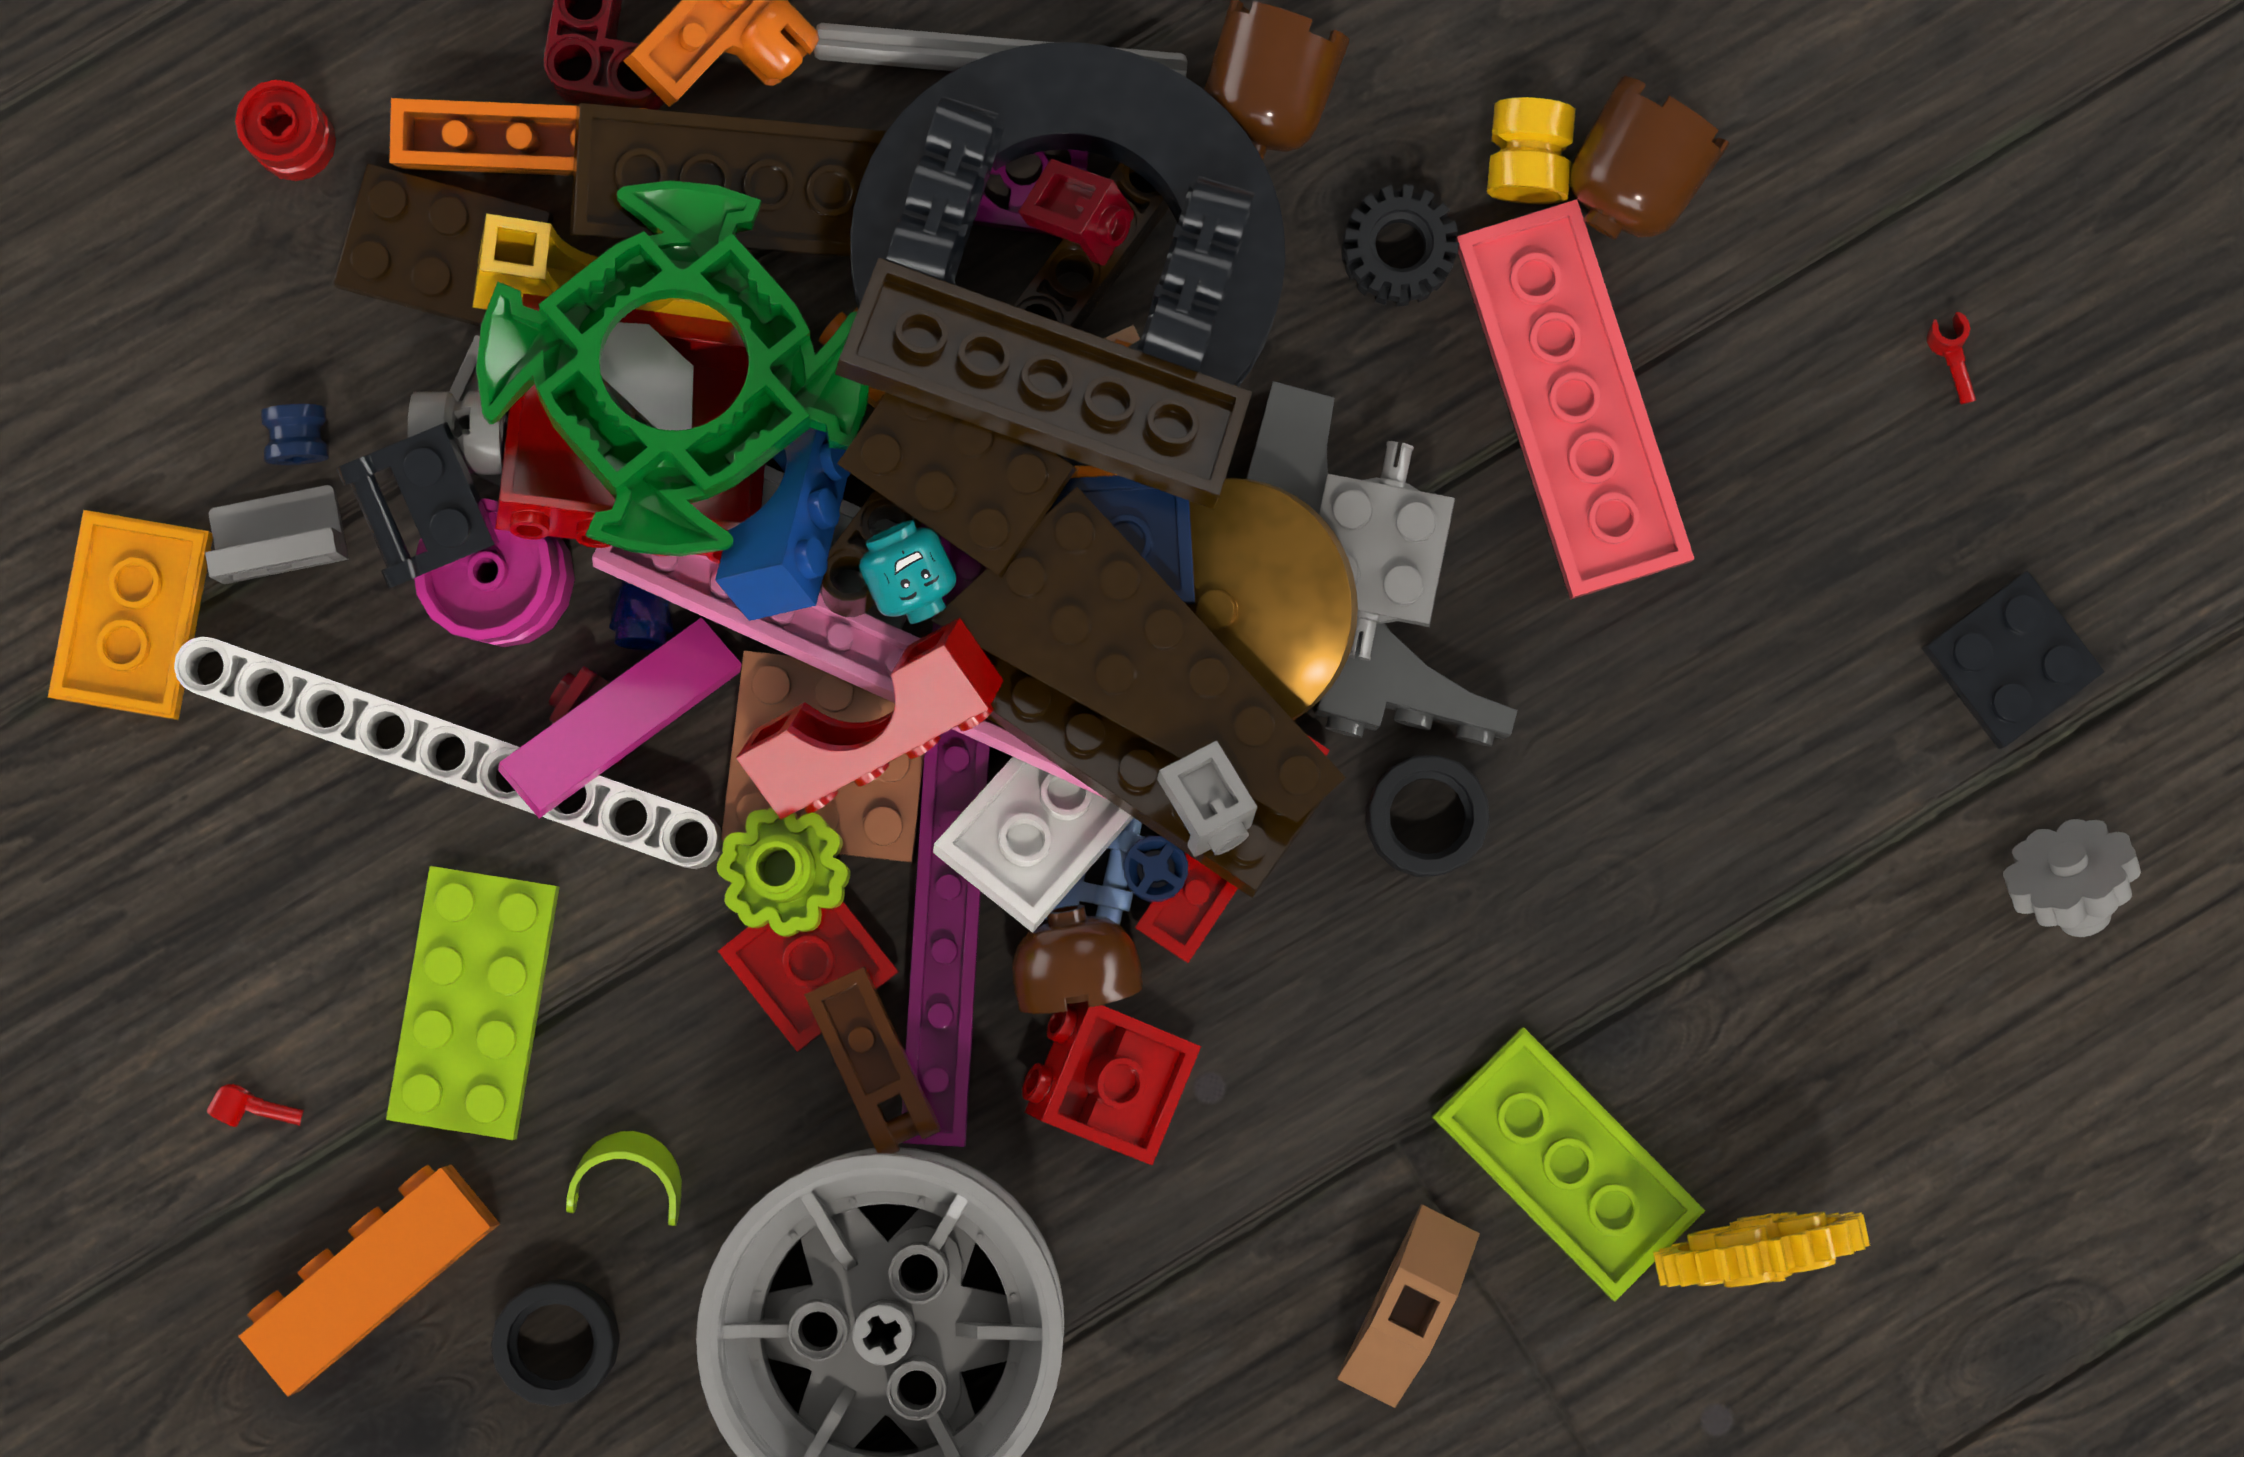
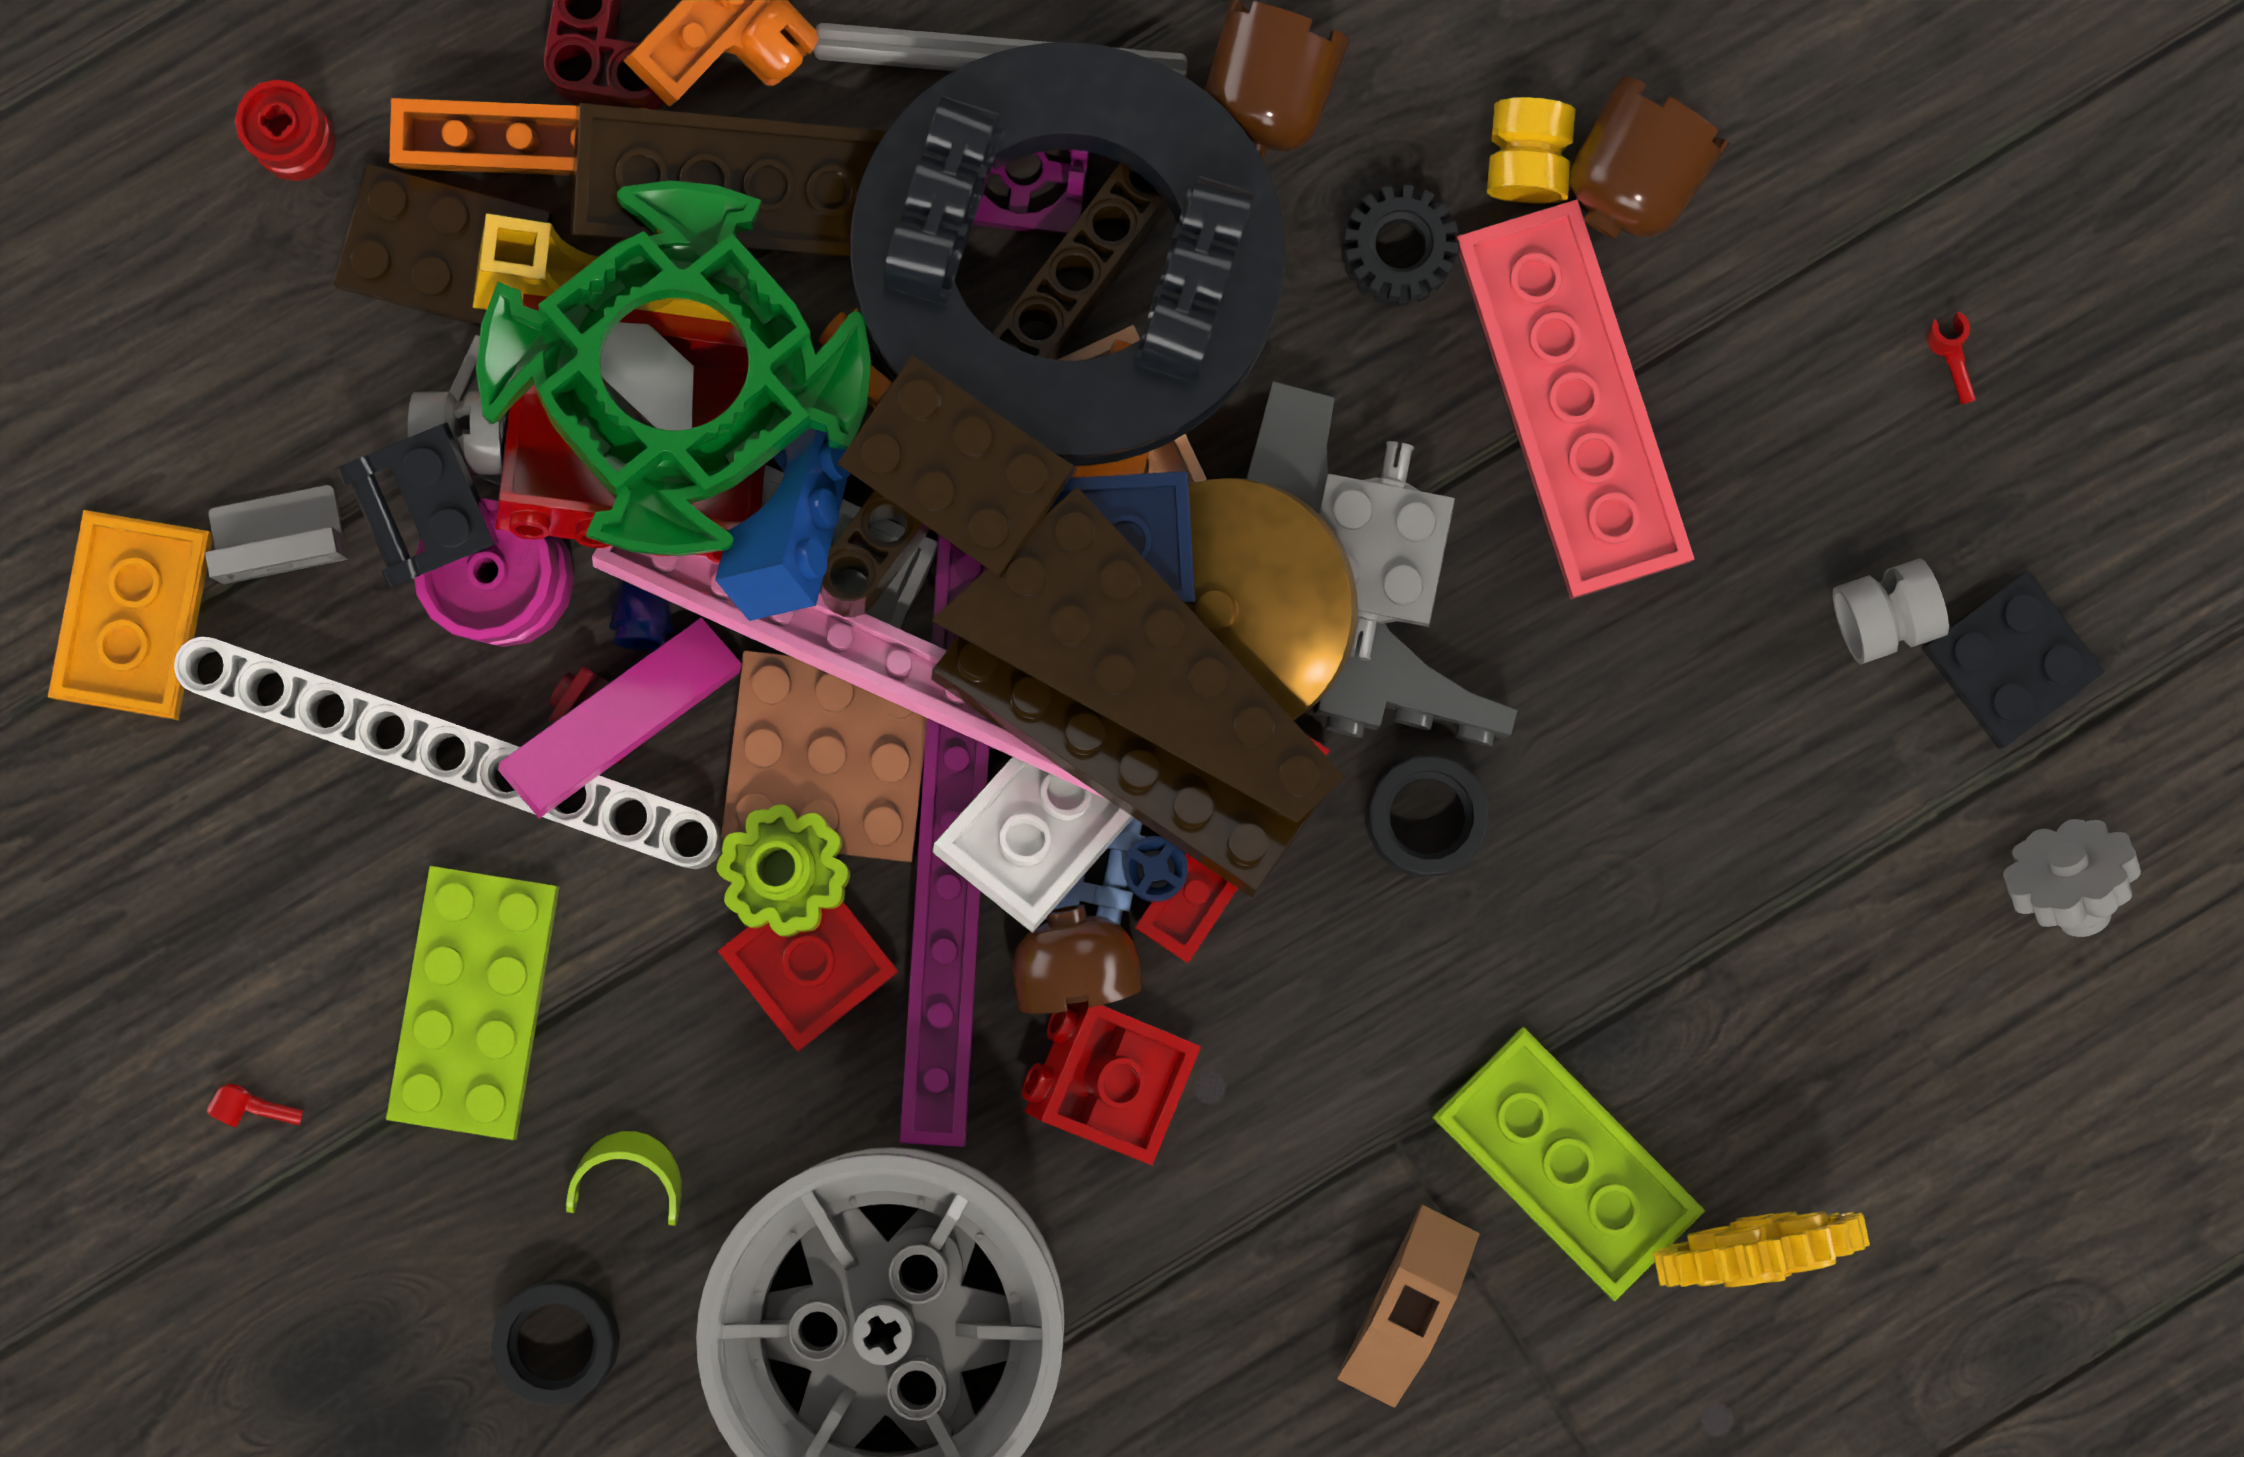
orange brick [238,1164,500,1397] -> none
dark blue wheel [261,404,329,465] -> none
arch [736,617,1004,820] -> none
reddish brown plate [804,967,941,1154] -> none
dark brown plate [835,258,1252,509] -> none
teal head [859,520,956,624] -> none
dark red bracket [1018,159,1134,266] -> none
light grey bracket [1157,741,1257,857] -> none
none -> light grey wheel [1832,558,1949,665]

